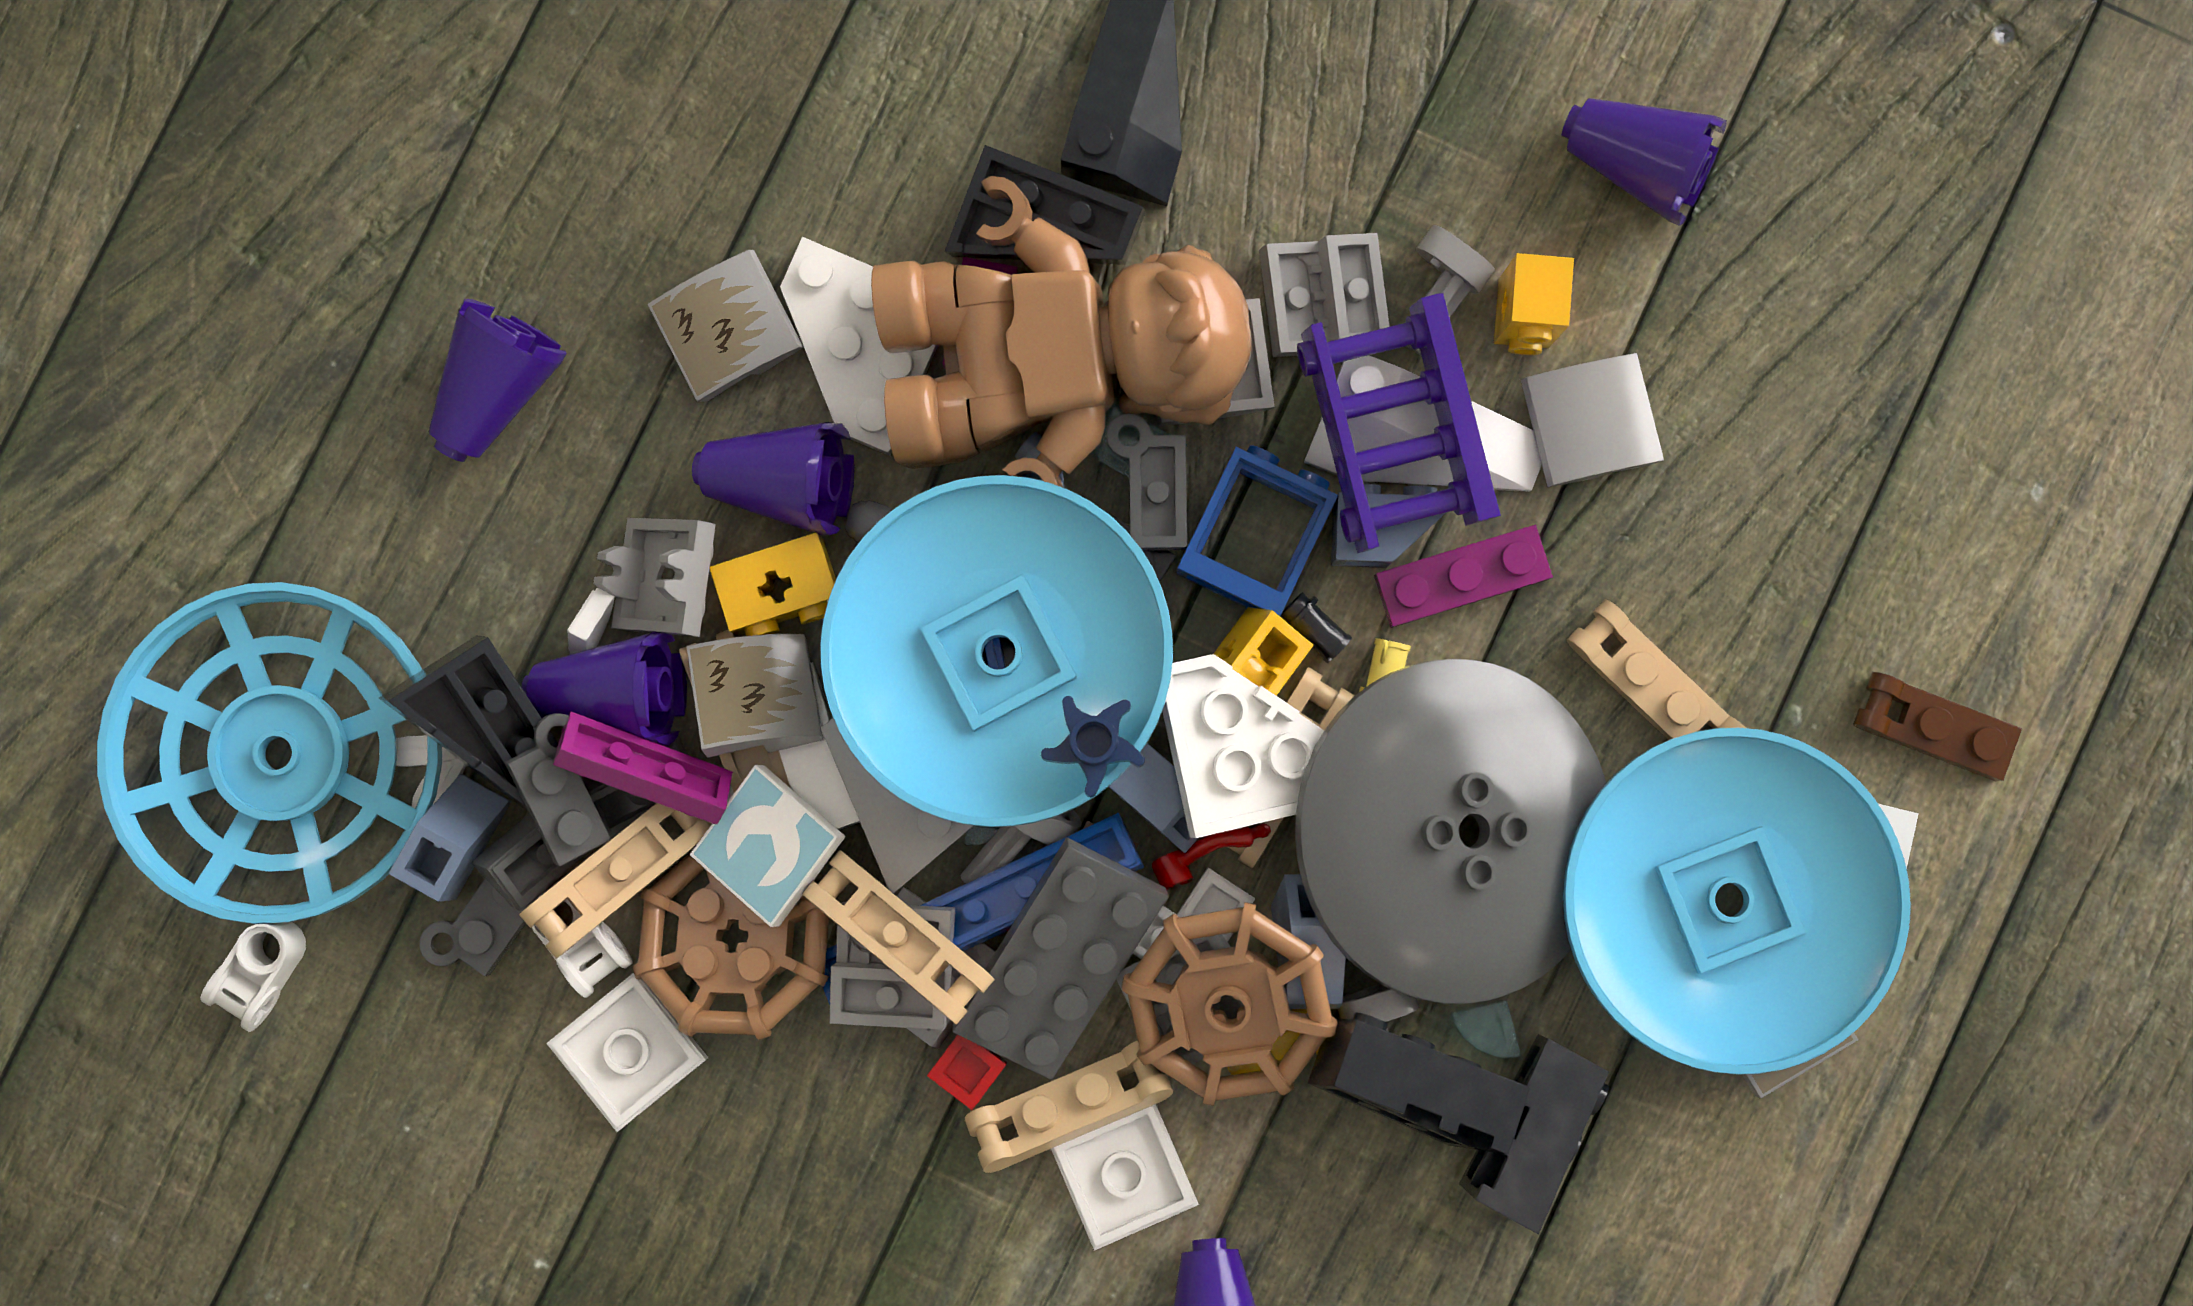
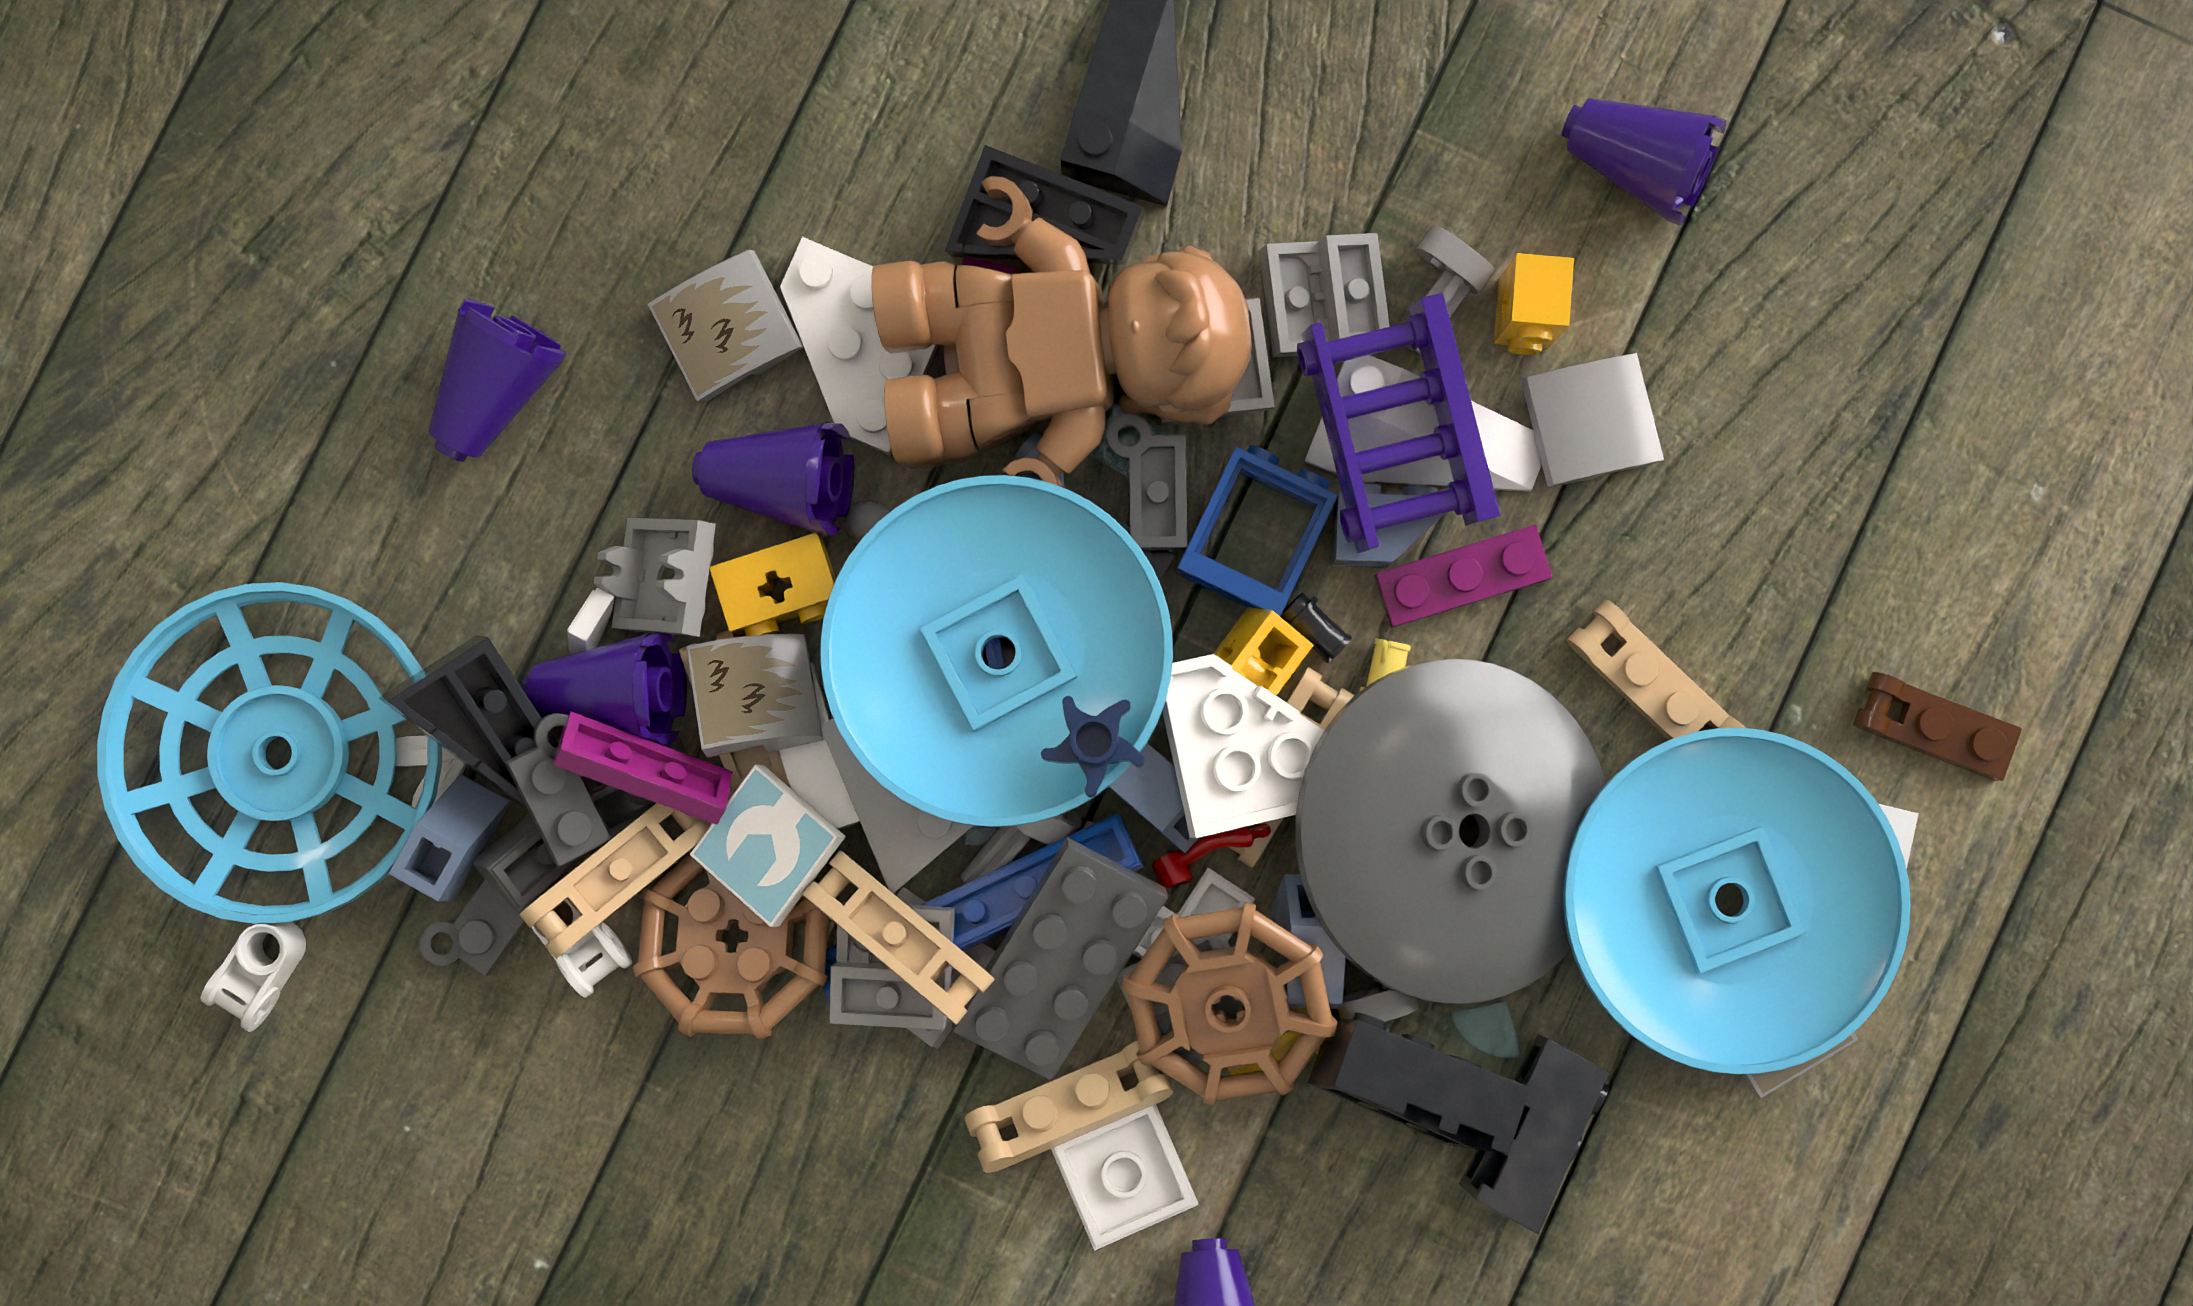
white tile [547,973,708,1132] -> none
red plate [927,1035,1007,1110] -> none

